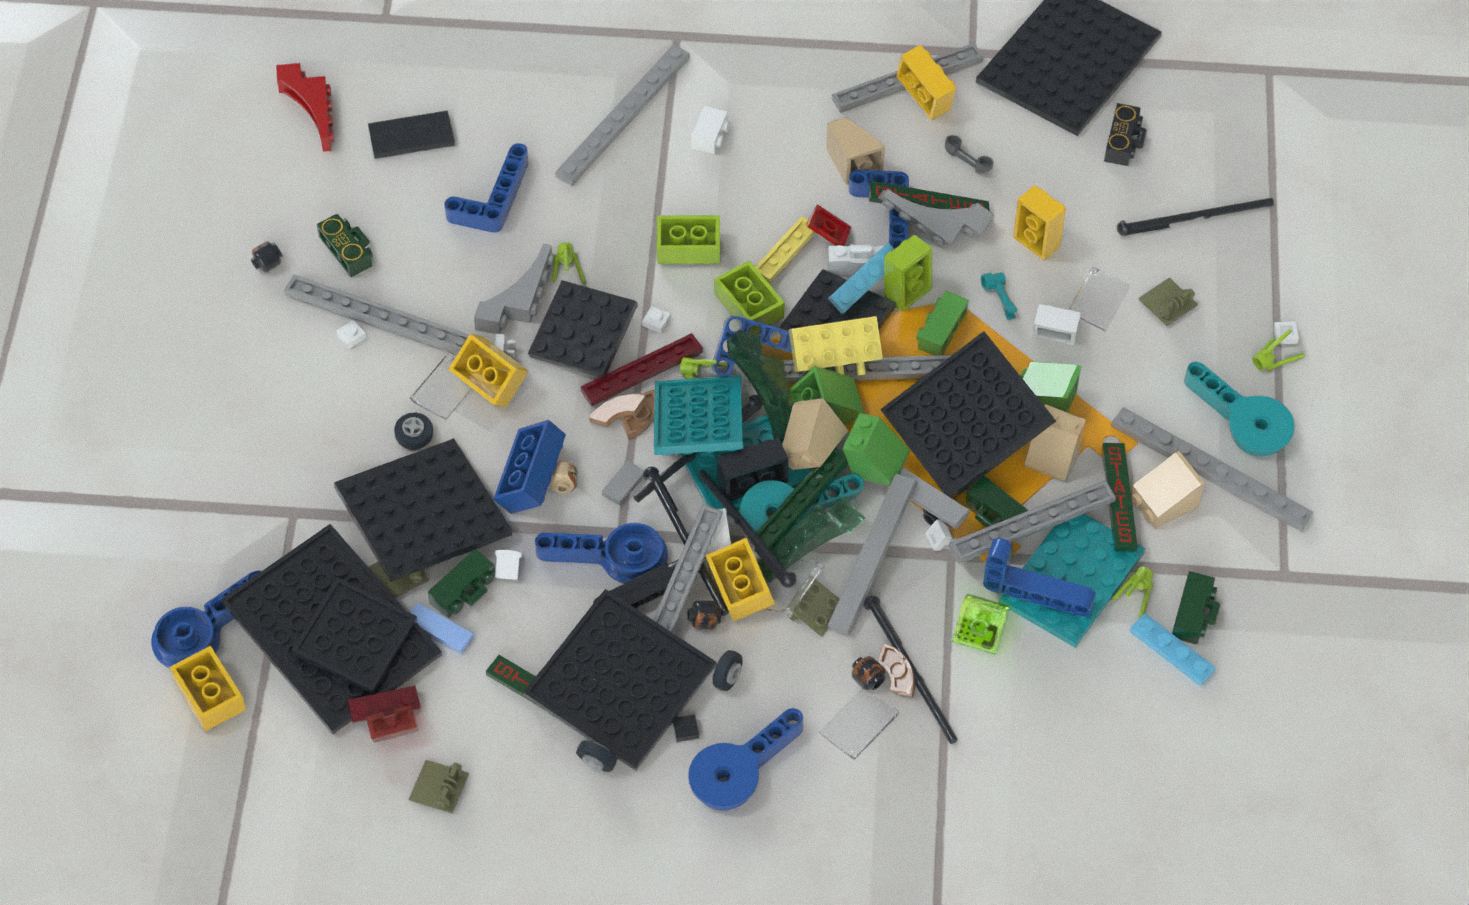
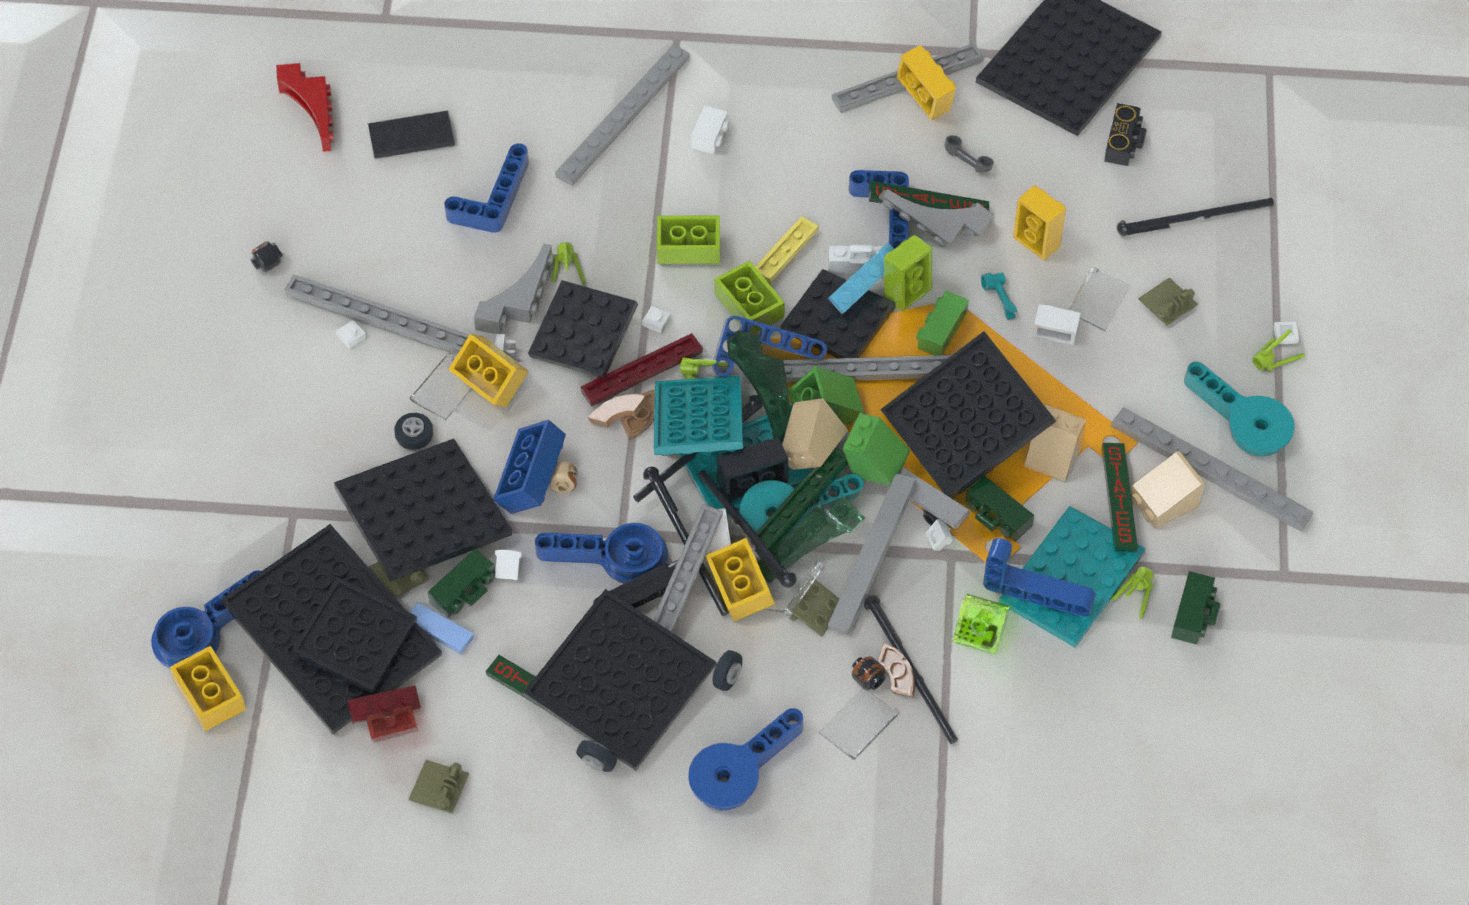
dark green piece [316,214,373,277] -> none
light grey tile [602,461,644,505] -> none
black tile [673,714,699,742] -> none
black head [687,600,721,630] -> none
light yellow piece [788,316,883,376] -> none
red slope [806,204,851,246] -> none
tan slope [826,117,885,185] -> none
light grey tile [948,480,1116,564] -> none
slope [1021,362,1082,413] -> none
medium azure plate [1130,613,1216,686] -> none

